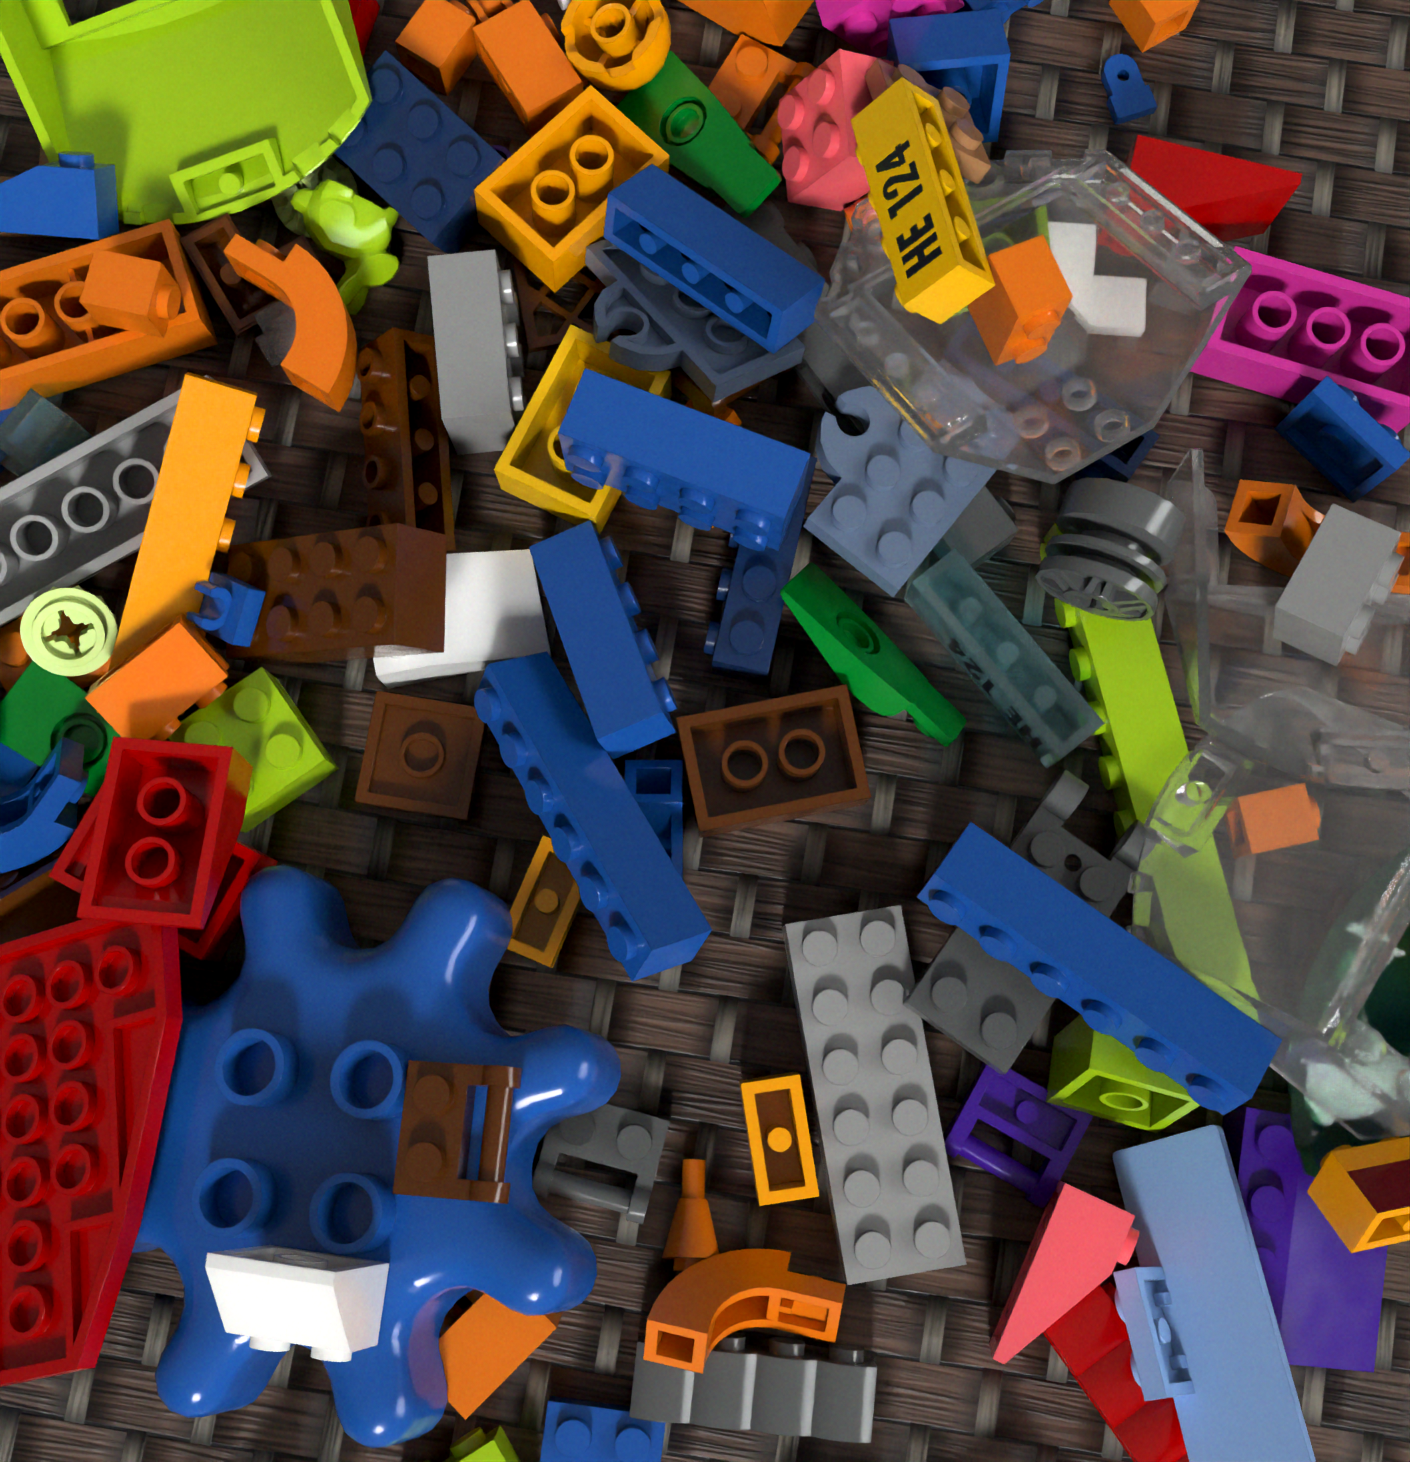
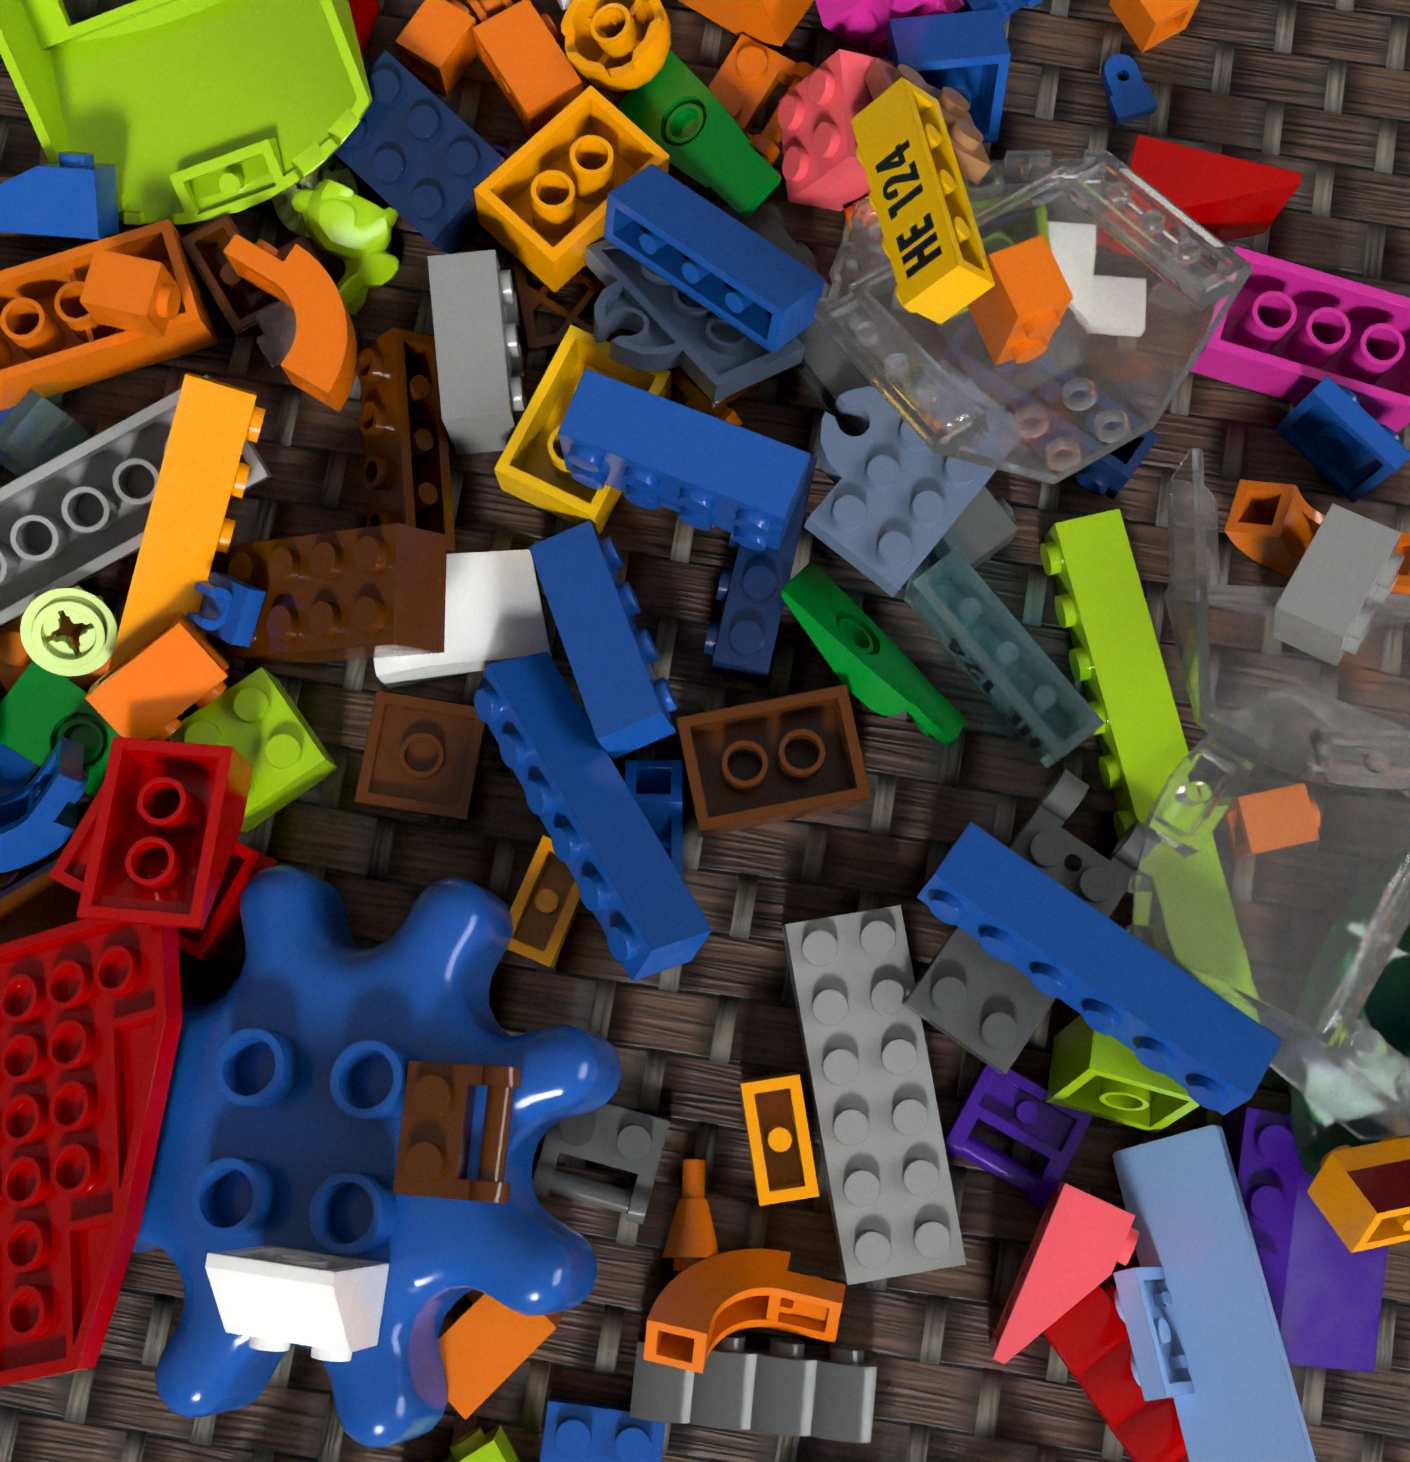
dark grey wheel [1035,478,1187,622] -> none

